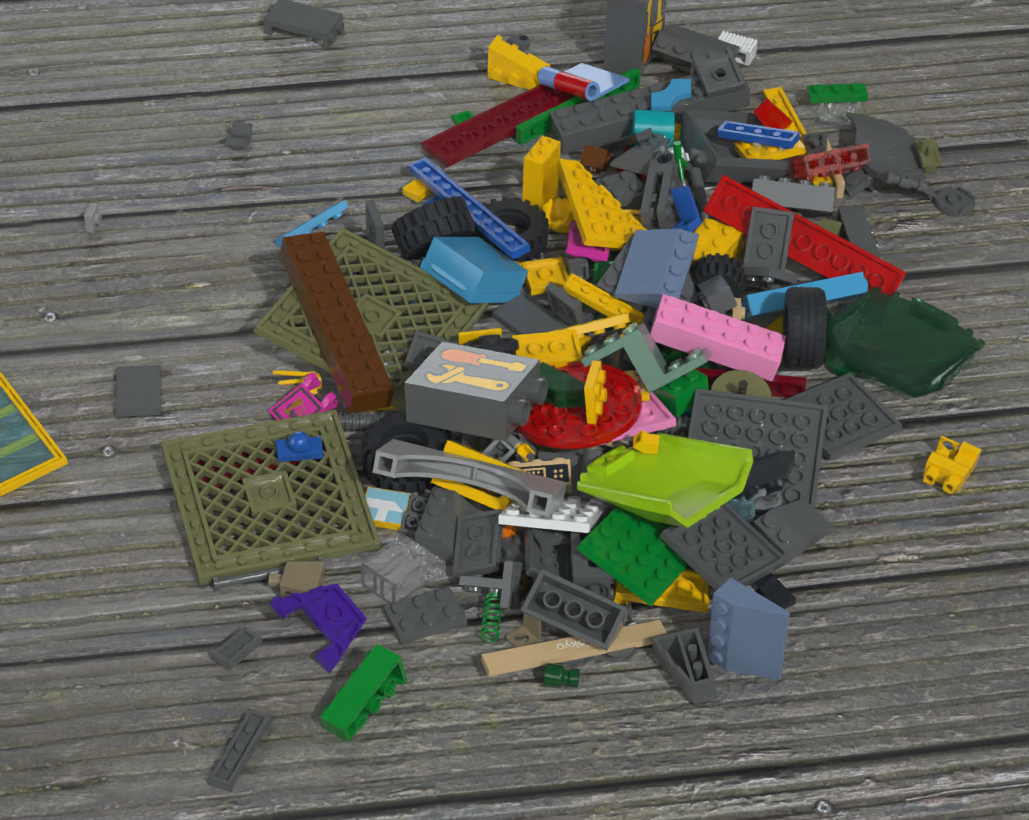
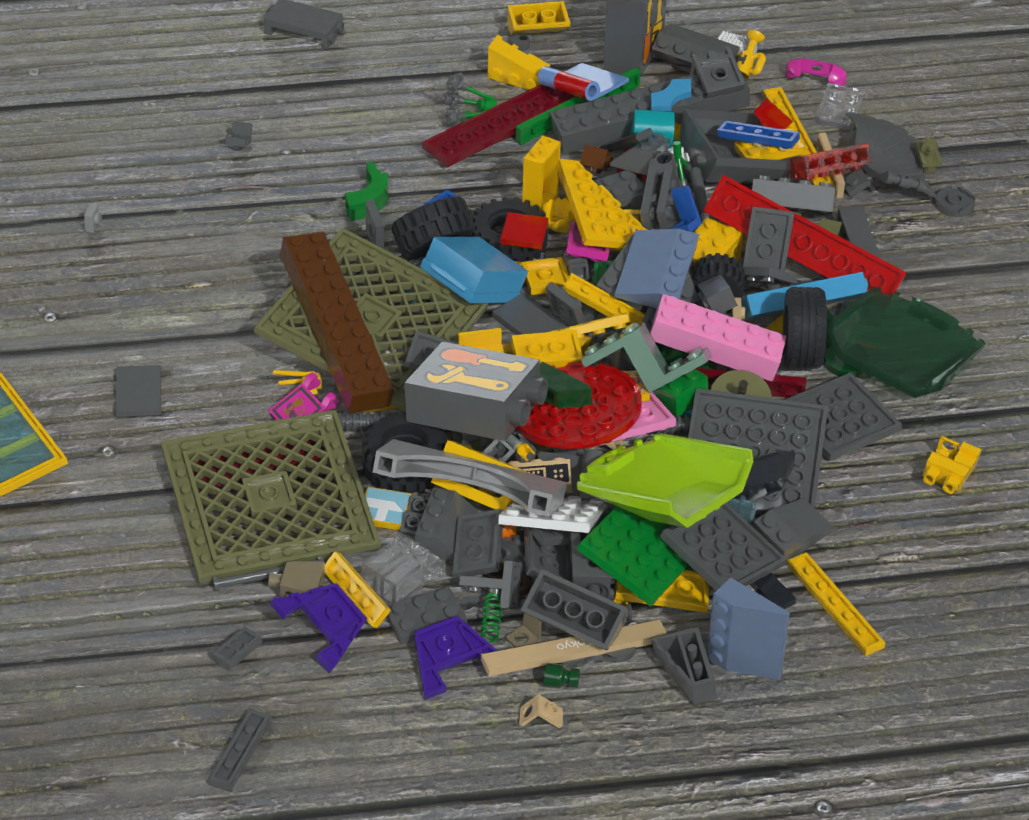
dark azure plate [274,200,348,247] -> none
blue tile [276,431,323,462] -> none
green wedge [320,644,408,742] -> none
yellow plate [403,178,431,203] -> none
blue plate [408,157,531,259] -> none
black wheel [463,334,519,354] -> none
yellow plate [584,361,607,424] -> none
yellow piece [633,430,659,455] -> none
dark grey piece [801,132,828,156] -> none
green plate [807,83,868,103] -> none
none -> yellow plate [325,551,391,628]
none -> green arch [345,162,388,221]
none -> dark purple wing [414,616,497,700]
none -> dark grey plant [444,72,497,127]
none -> red tile [500,212,549,249]
none -> yellow slope [507,1,570,35]
none -> tan bracket [519,694,563,728]
none -> yellow piece [735,30,766,80]
none -> dark pink piece [786,58,847,88]
none -> yellow tile [787,552,885,656]

